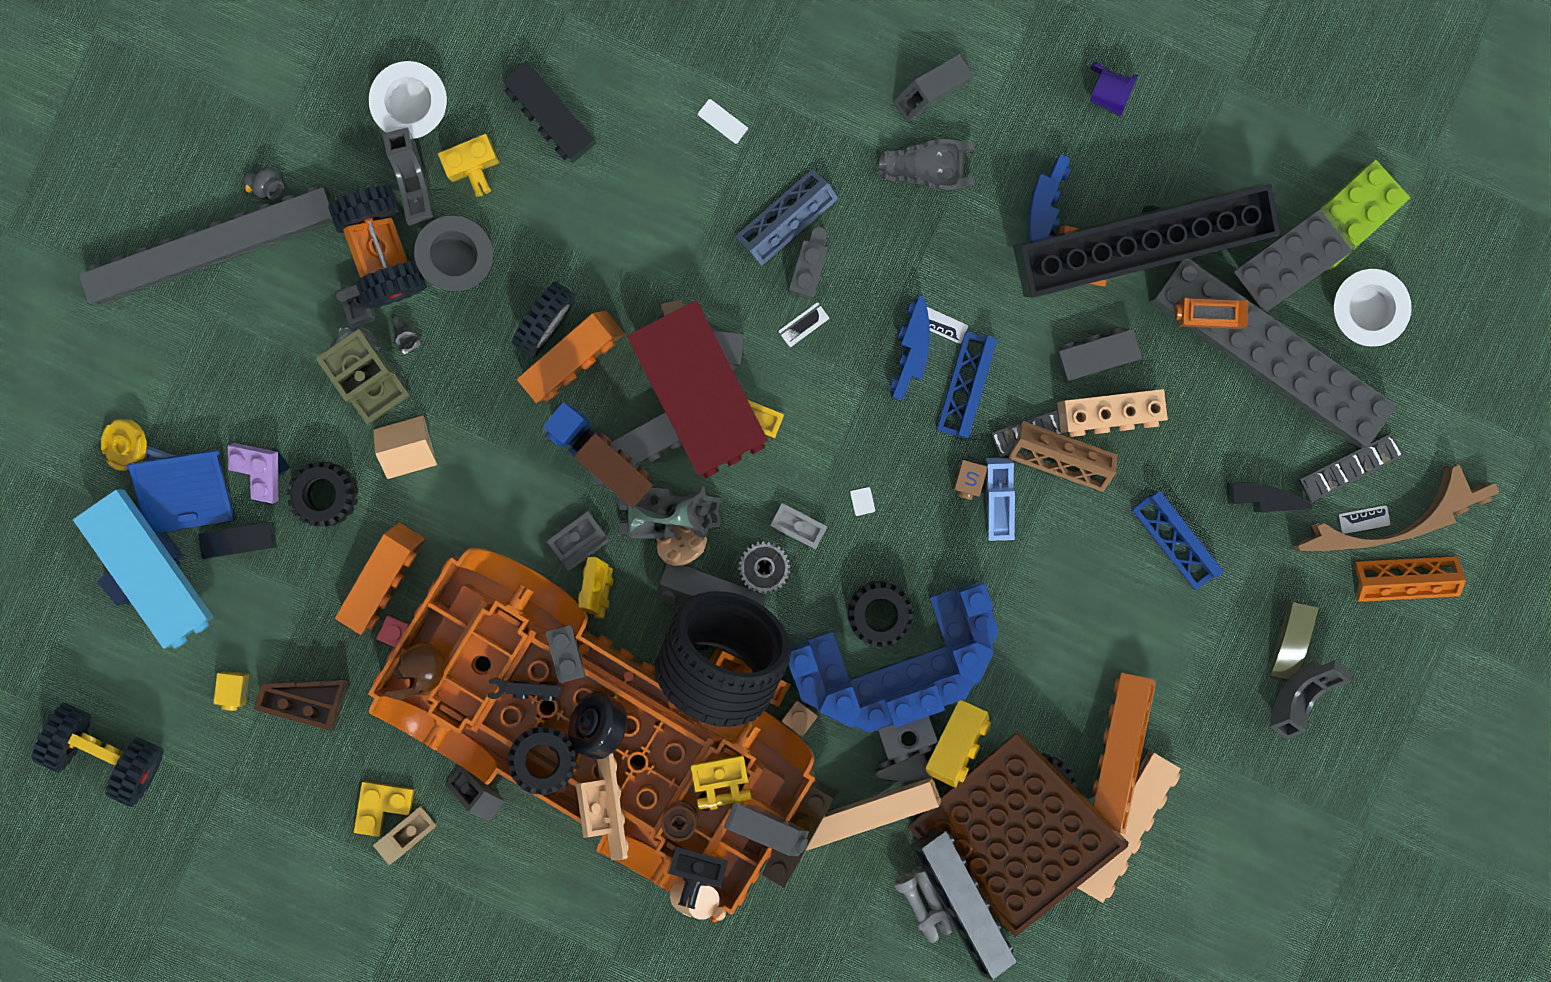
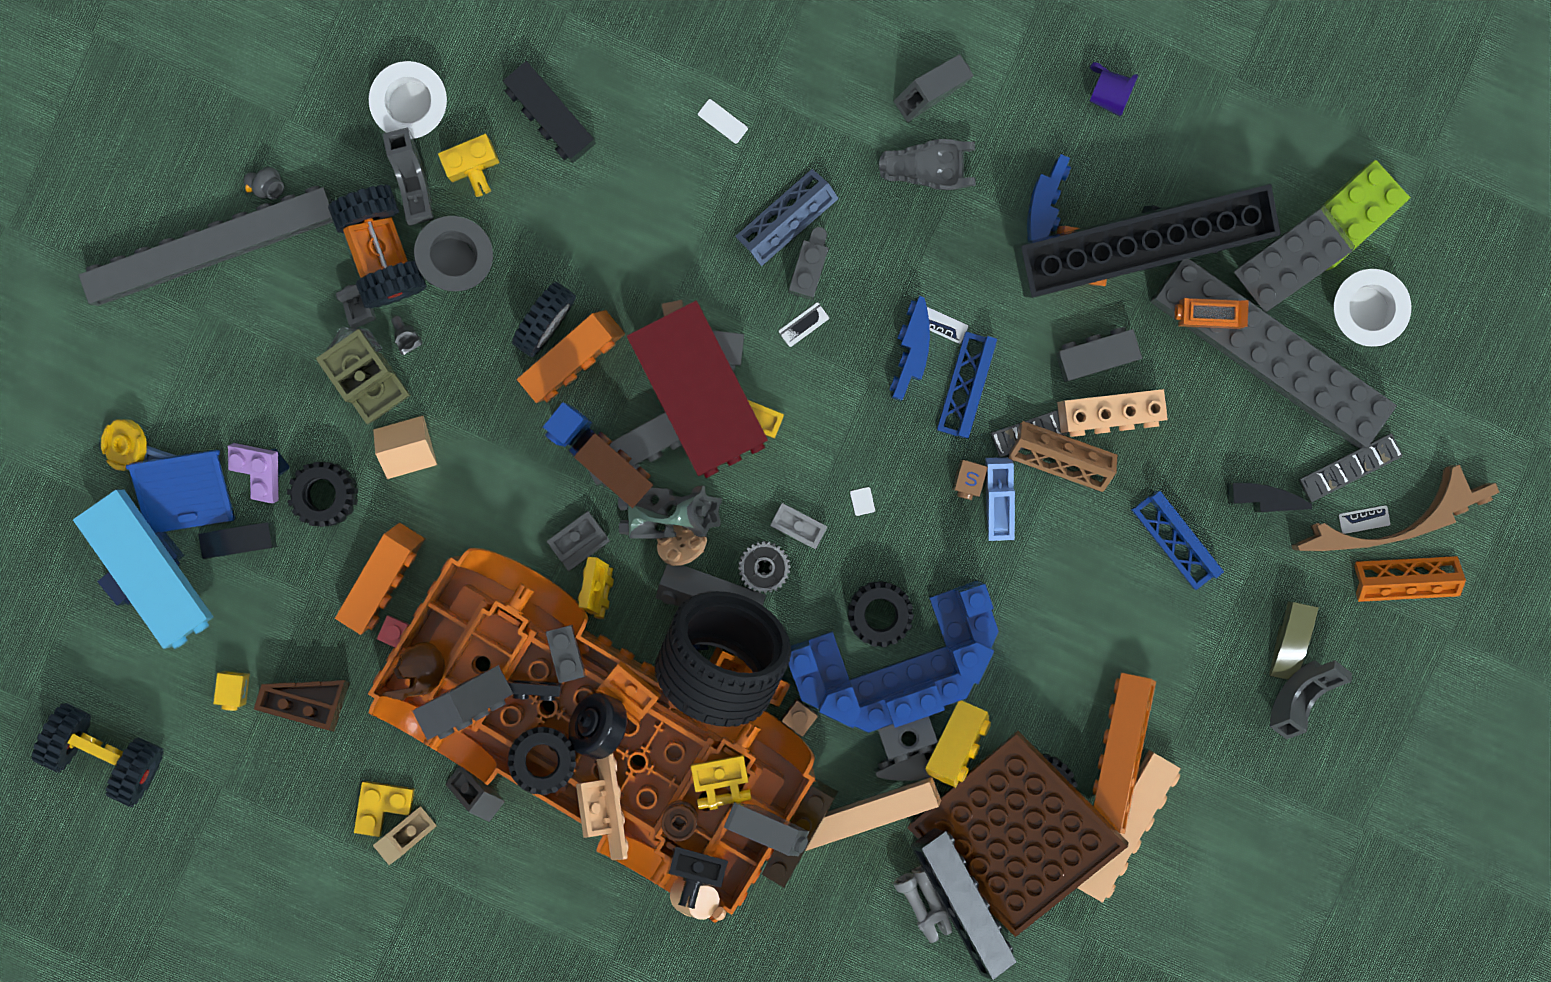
none -> dark grey brick [412,665,513,740]
none -> orange plate [595,661,661,725]

